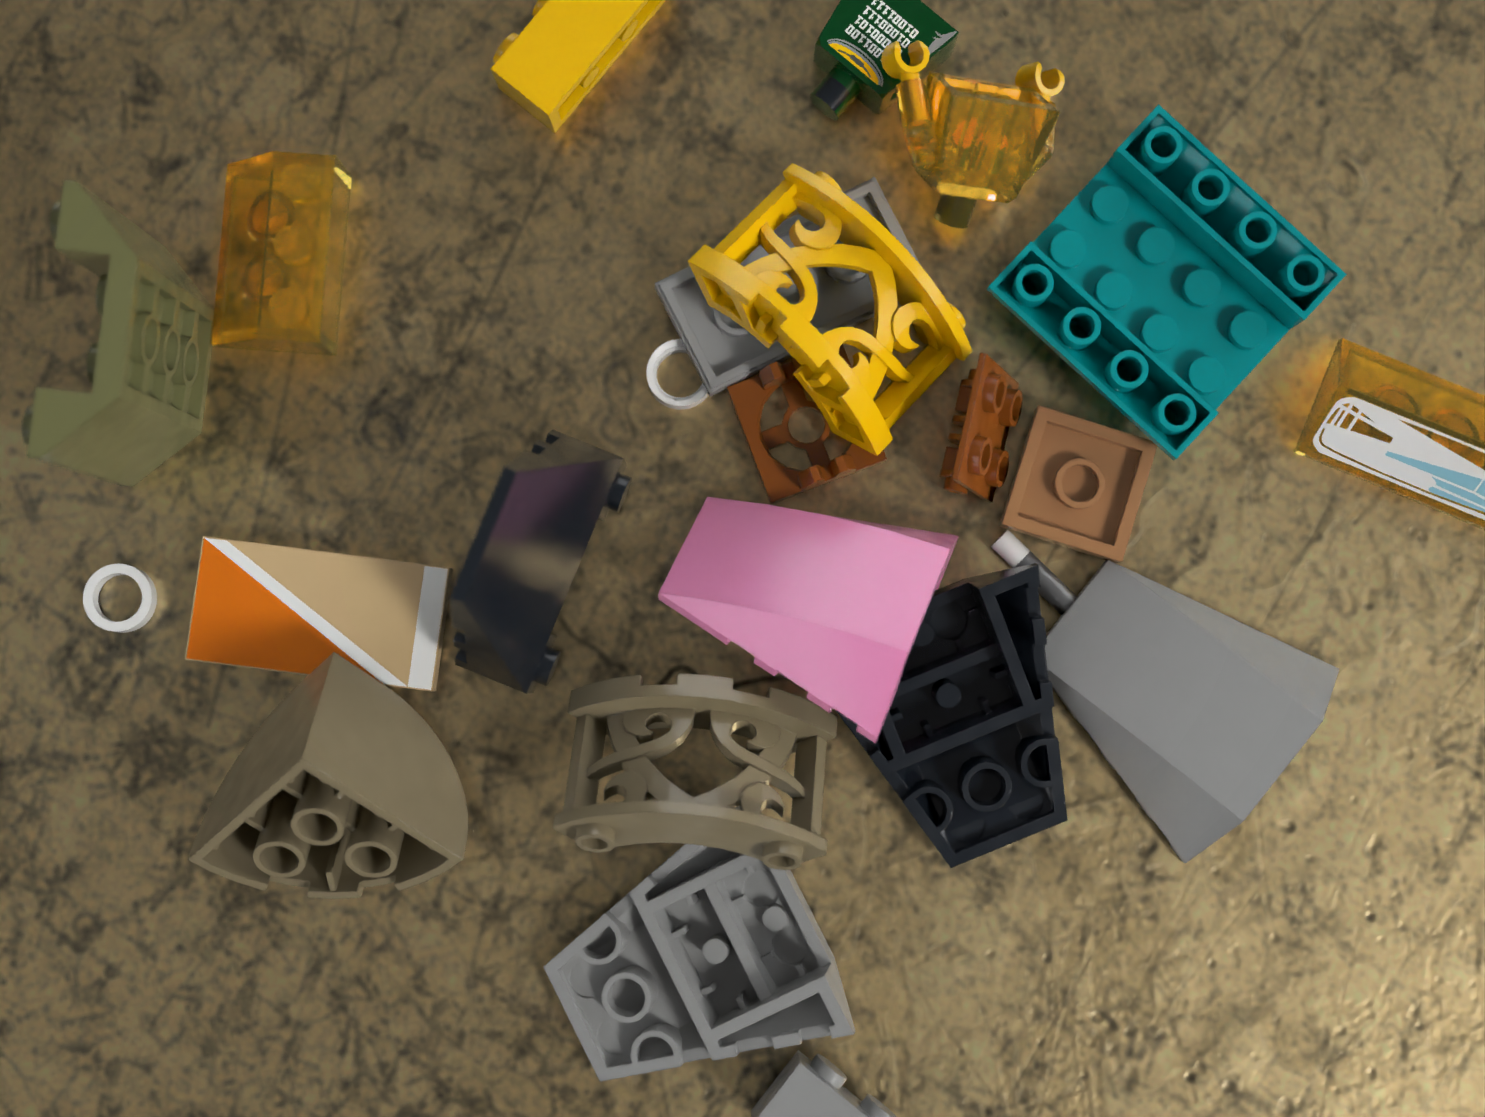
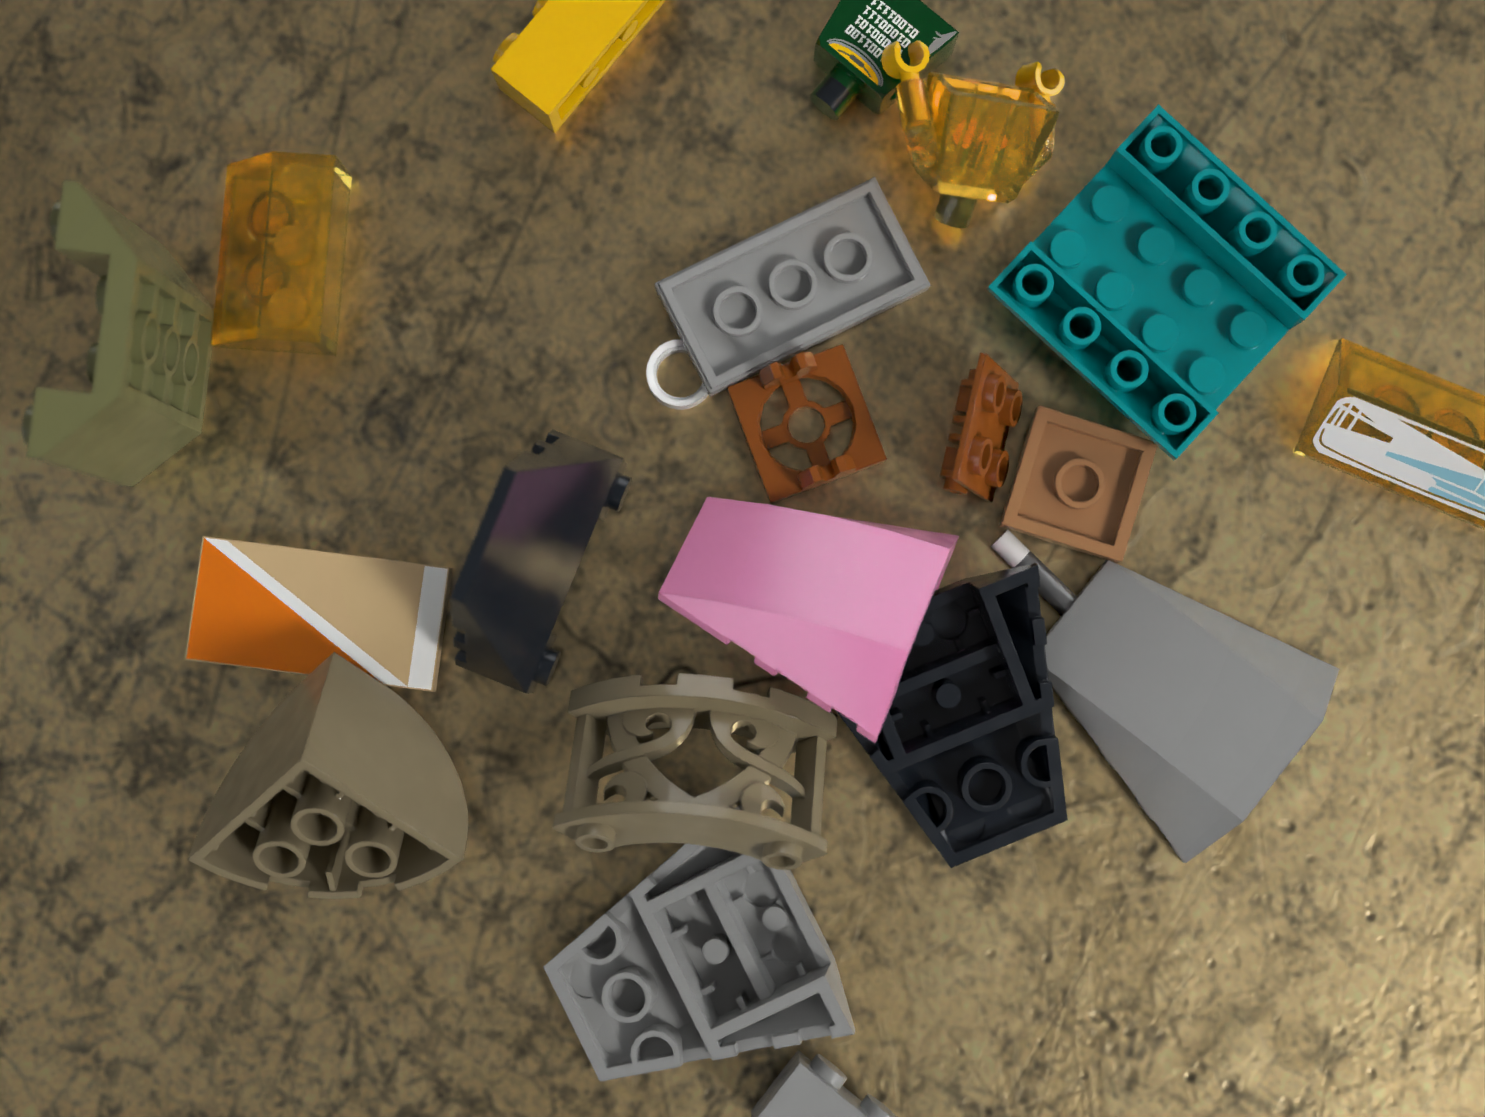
white piece [83,563,157,633] -> none
yellow fence [688,163,972,456] -> none

